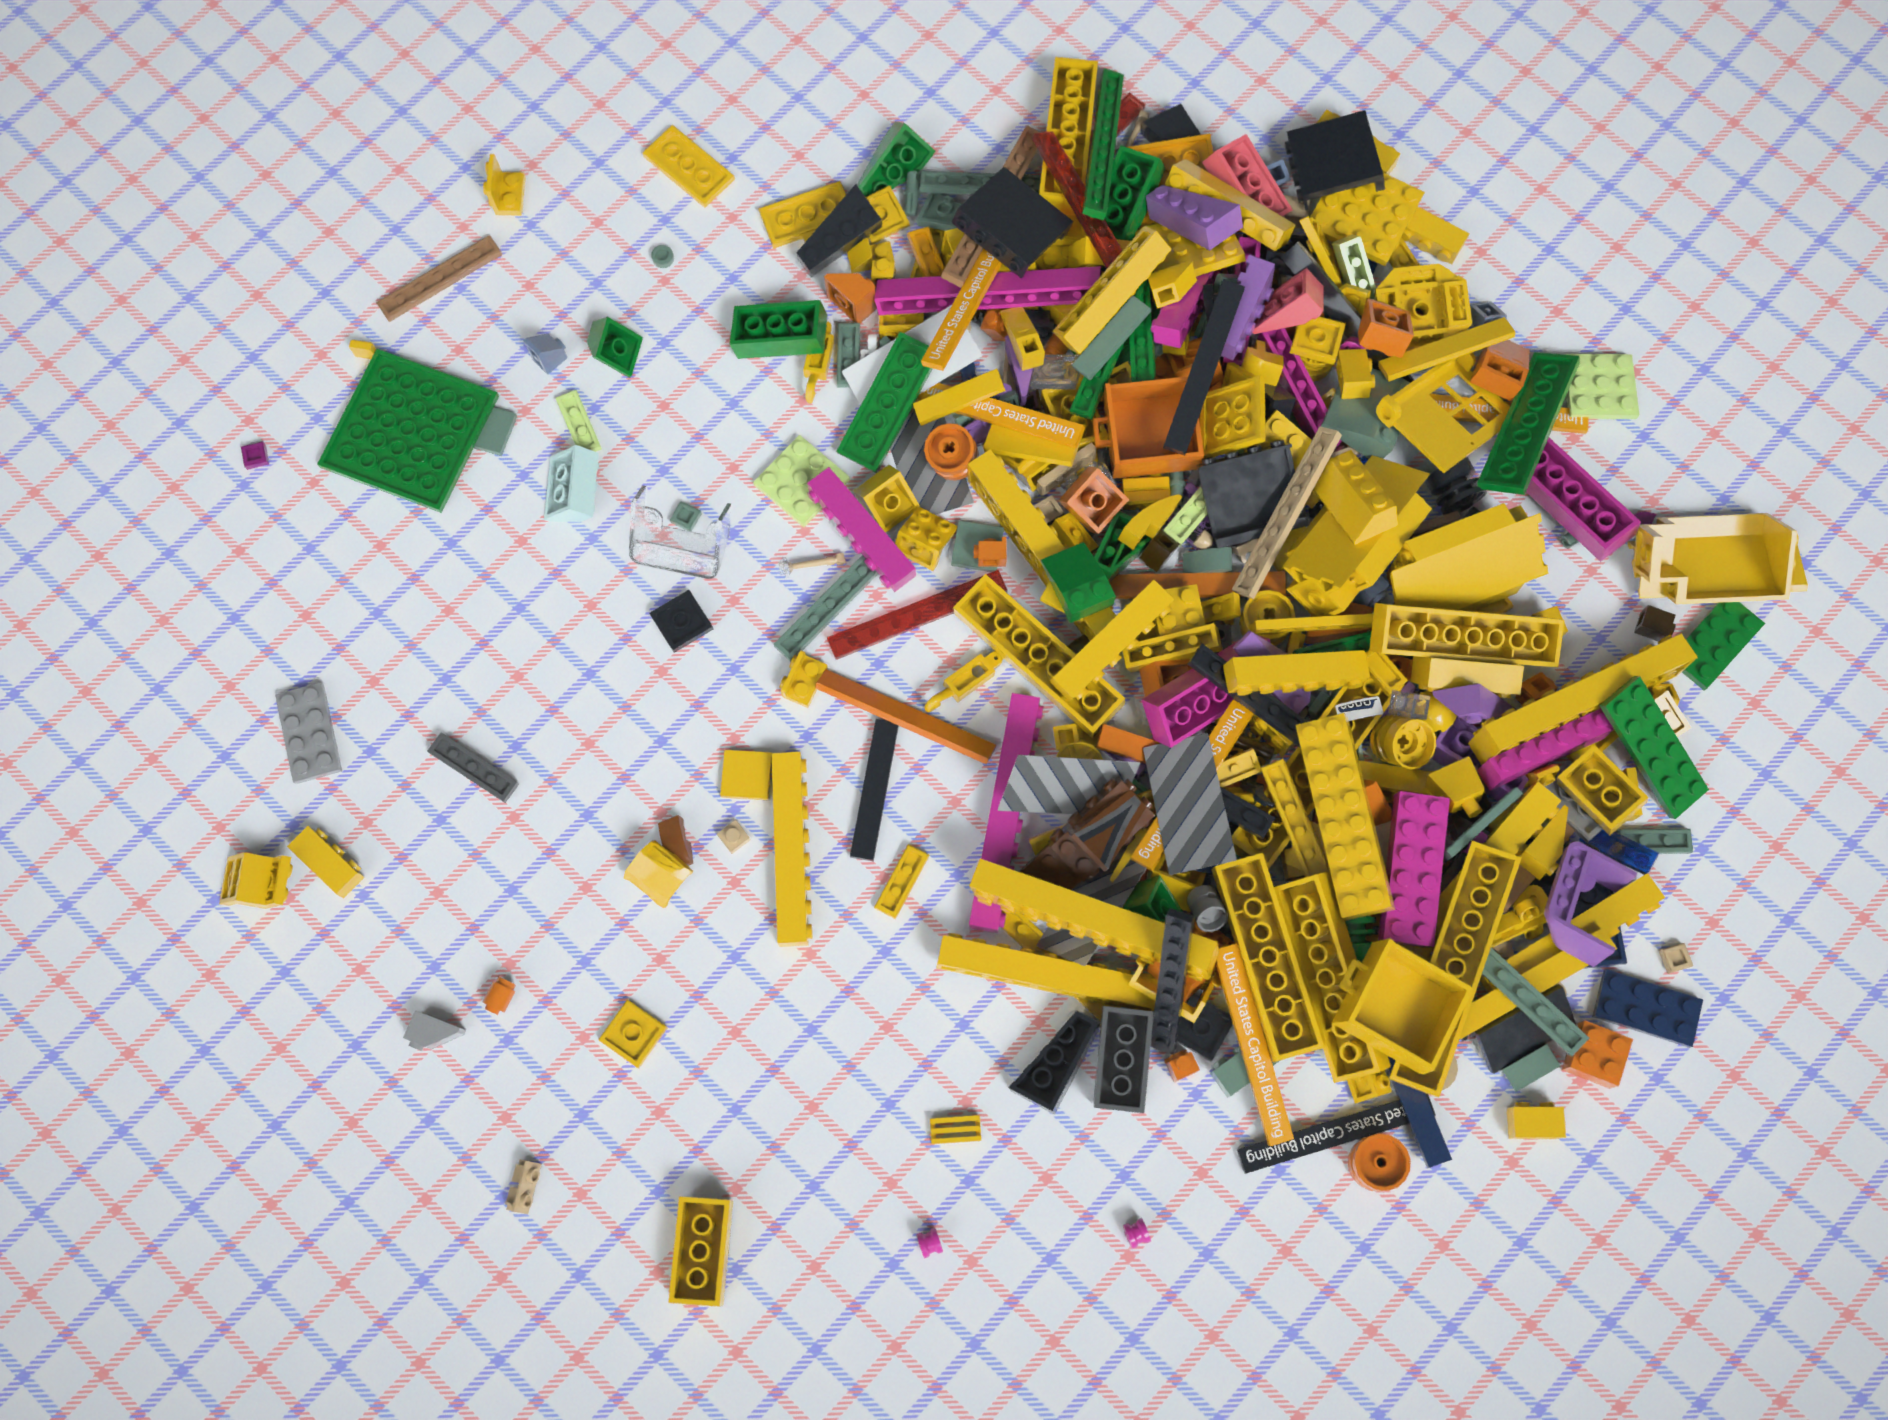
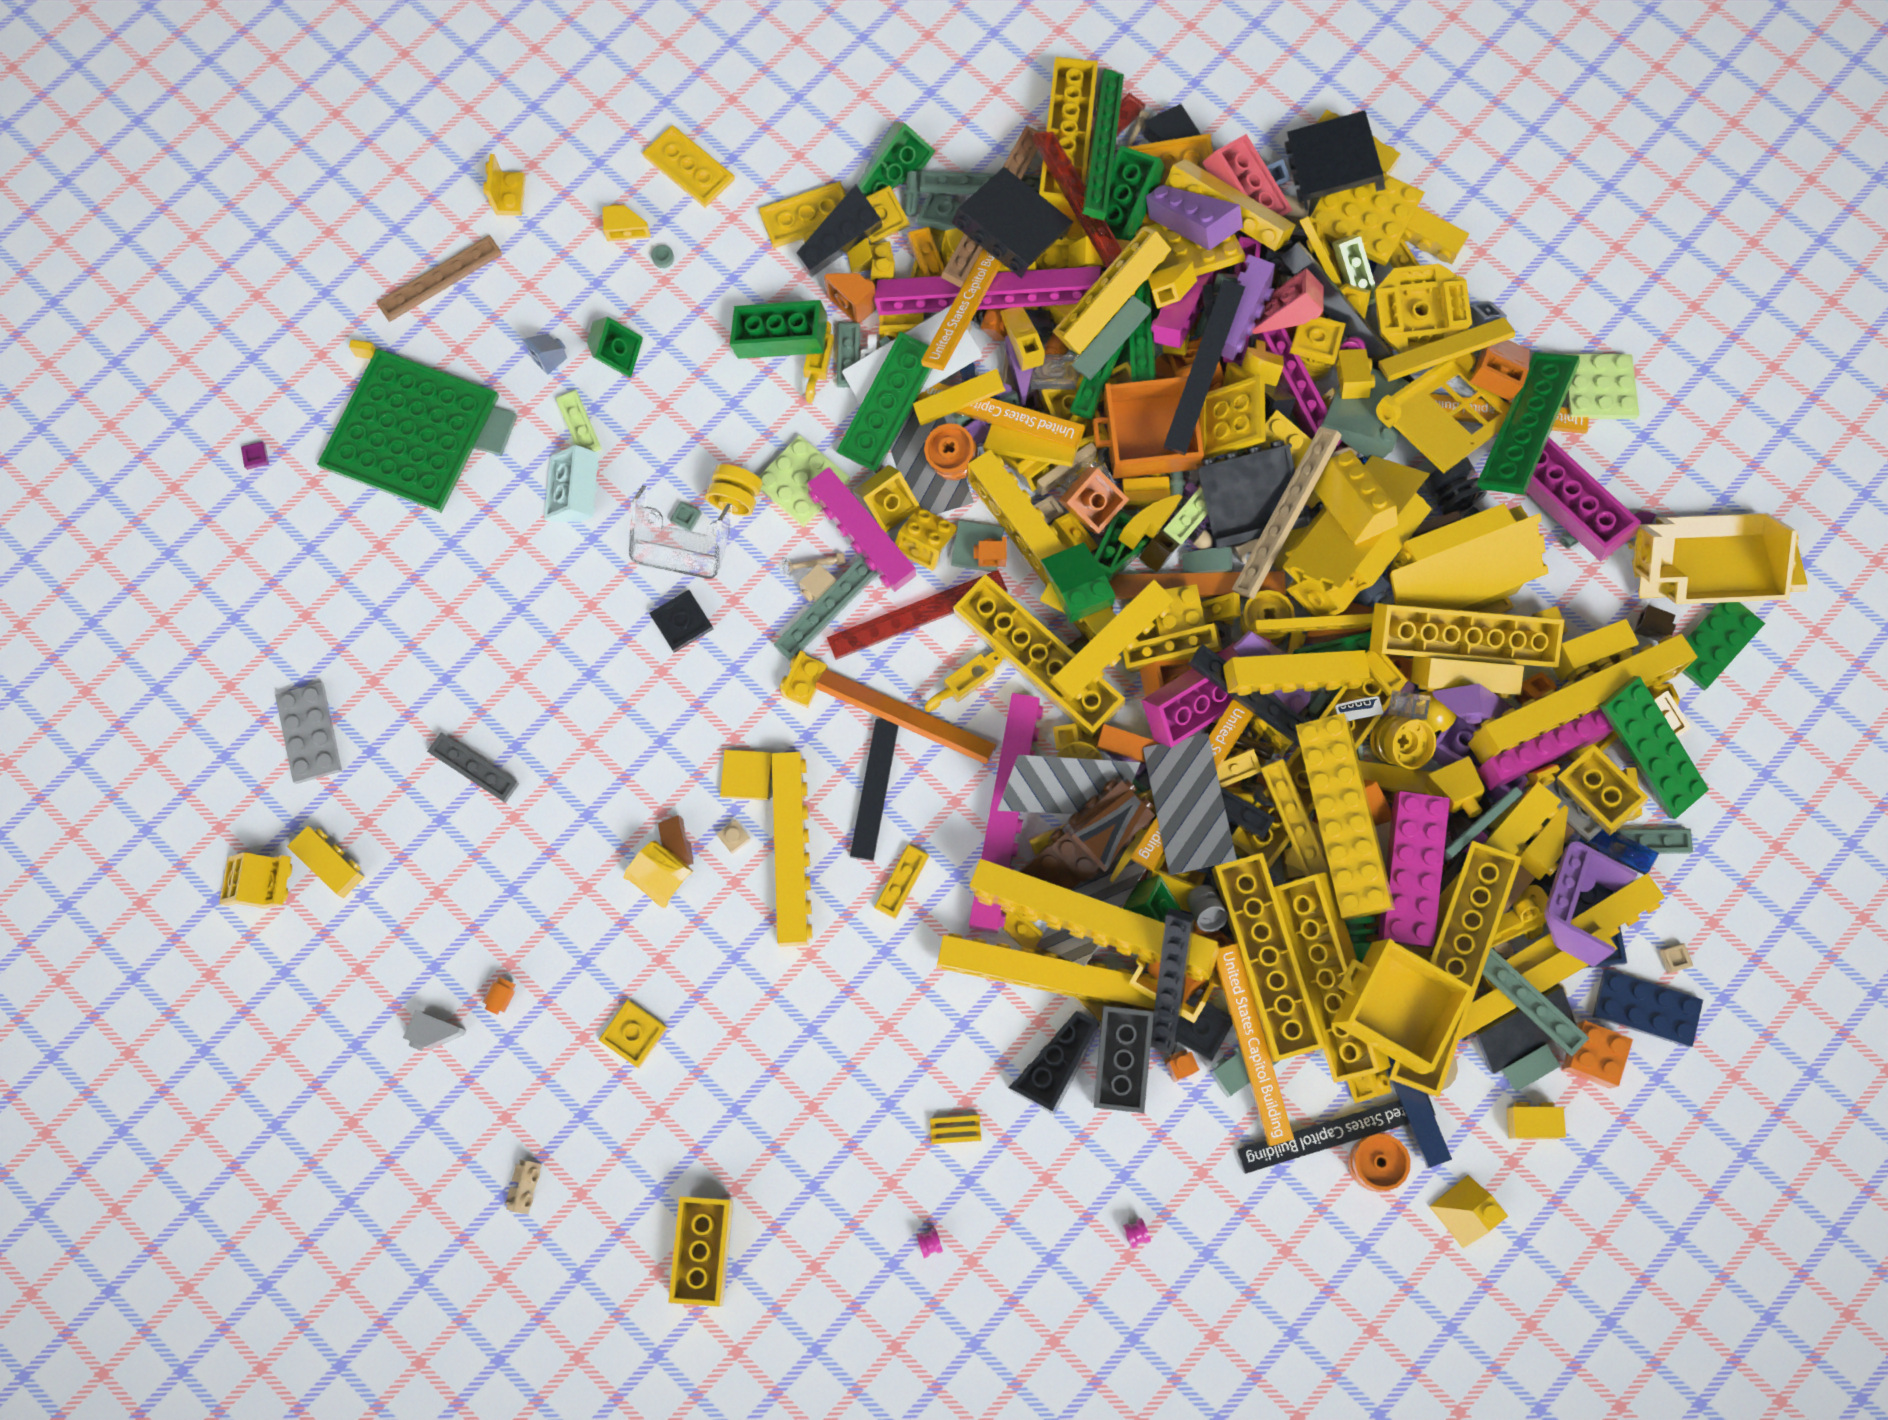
orange slope [1358,298,1414,358] -> none
none -> yellow slope [602,204,651,241]
none -> yellow wheel [705,464,763,516]
none -> tan brick [799,563,836,602]
none -> yellow slope [1429,1175,1508,1248]
none -> yellow brick [1553,619,1639,682]

